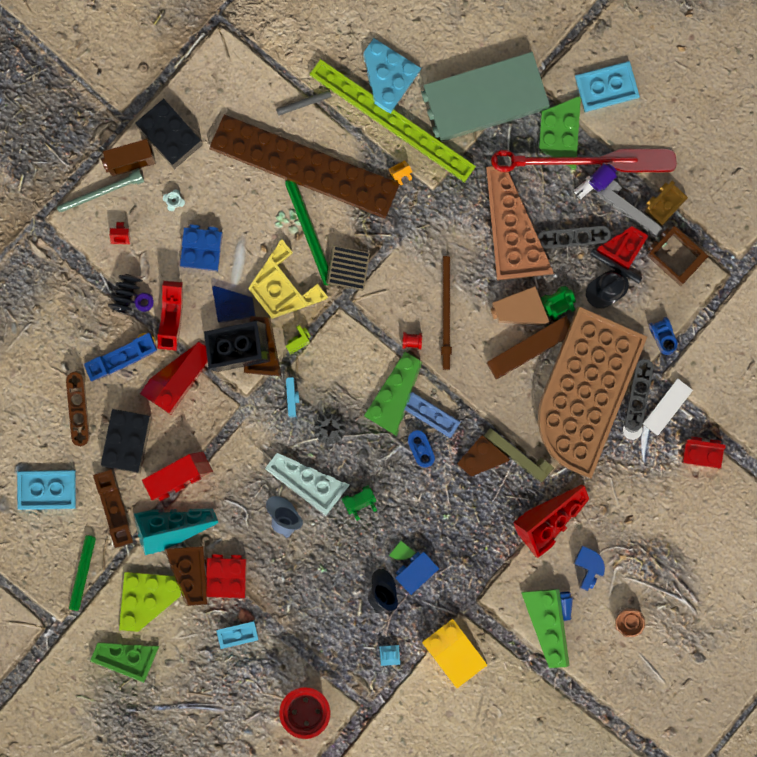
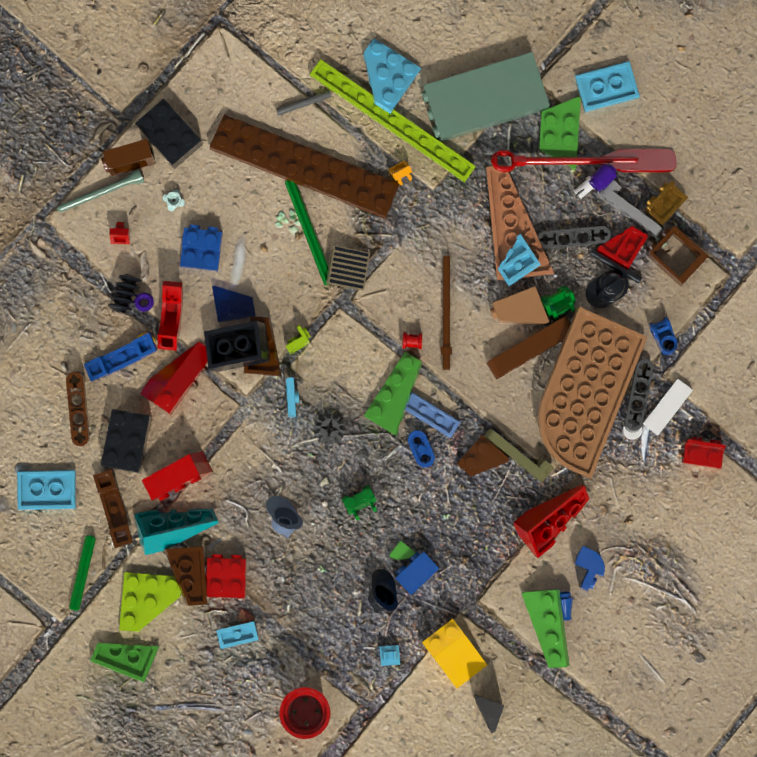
light yellow wing [248,240,328,319] -> none
light aqua wing [265,453,349,516] -> none
nougat hair [615,608,645,637] -> none
none -> black slope [473,695,504,733]
none -> medium azure wing [498,234,541,286]

